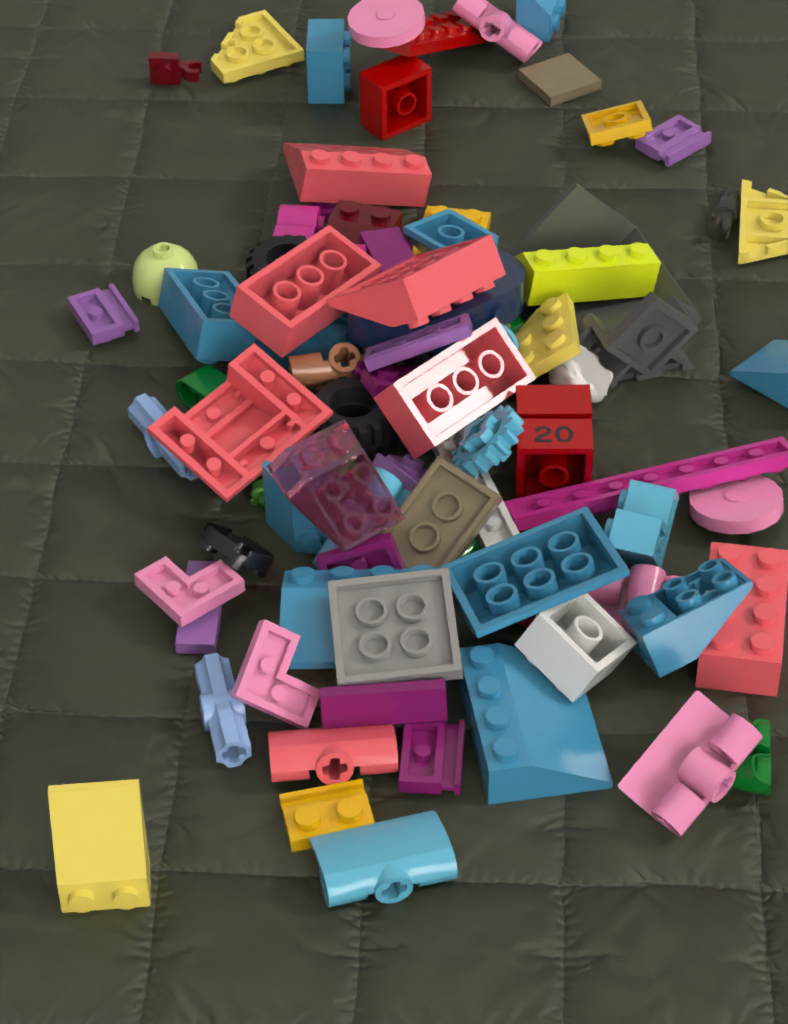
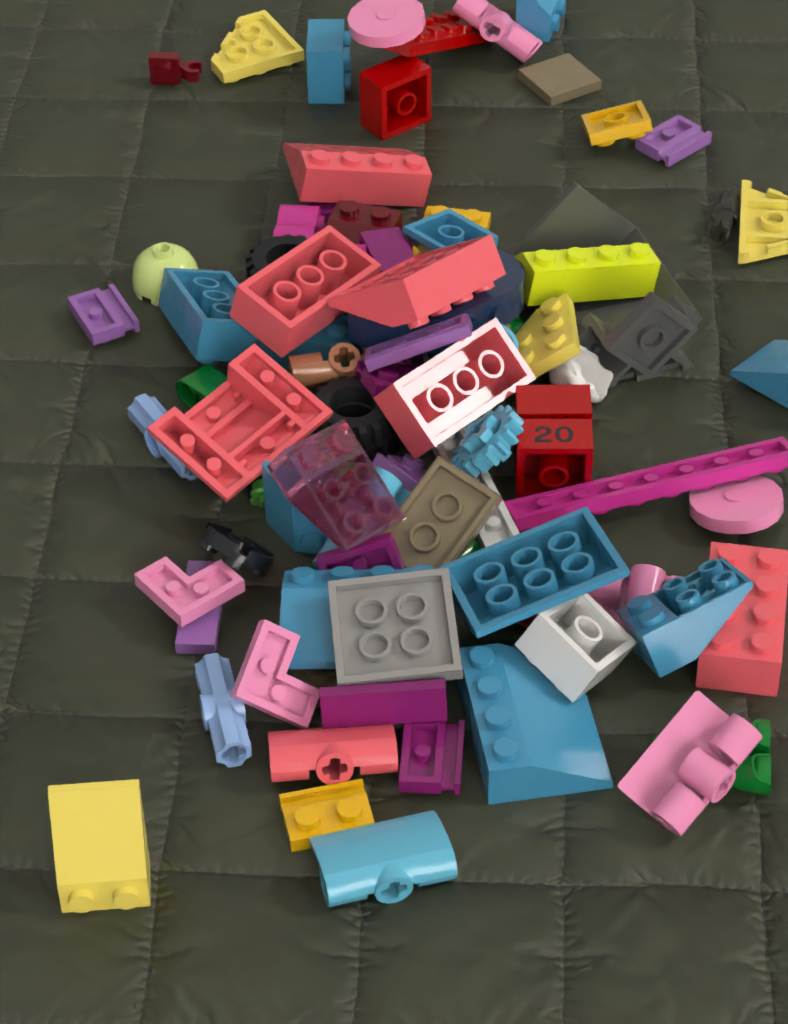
medium azure brick [604,479,679,568] -> none

